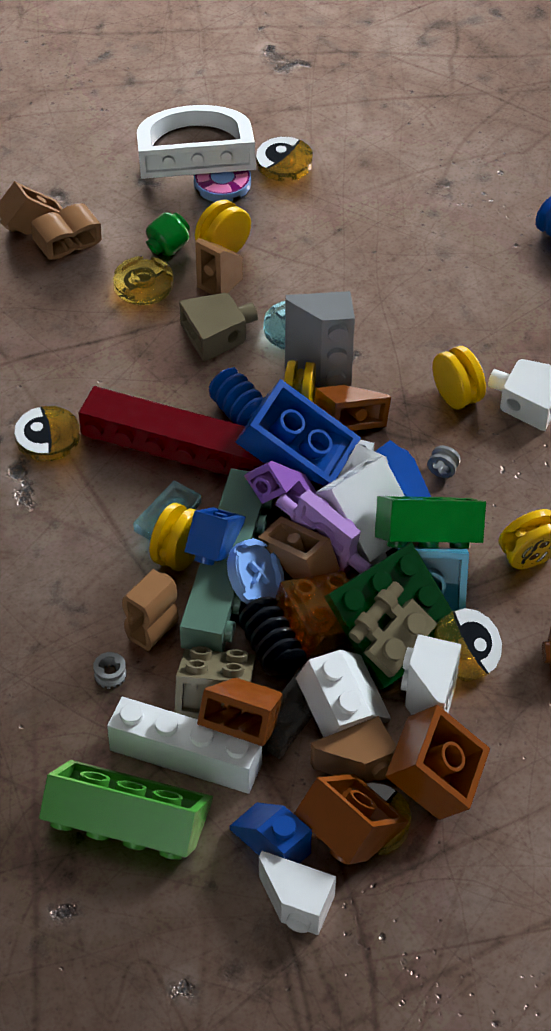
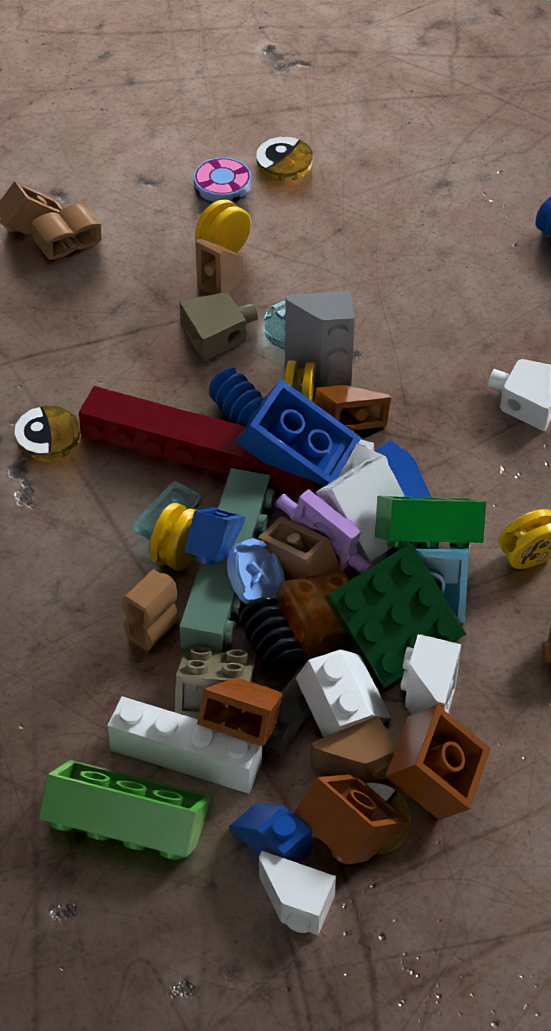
light grey bush [93,652,126,689] -> none
clear yellow tile [113,256,174,305] -> none
white window [137,105,256,179] -> none
green head [146,212,190,257] -> none
medium lavender slope [244,461,317,505] -> none
dark tan plate [349,581,437,677] -> none
light grey bush [427,445,461,478] -> none
yellow head [432,346,486,410] -> none
tile [434,608,502,681] -> none

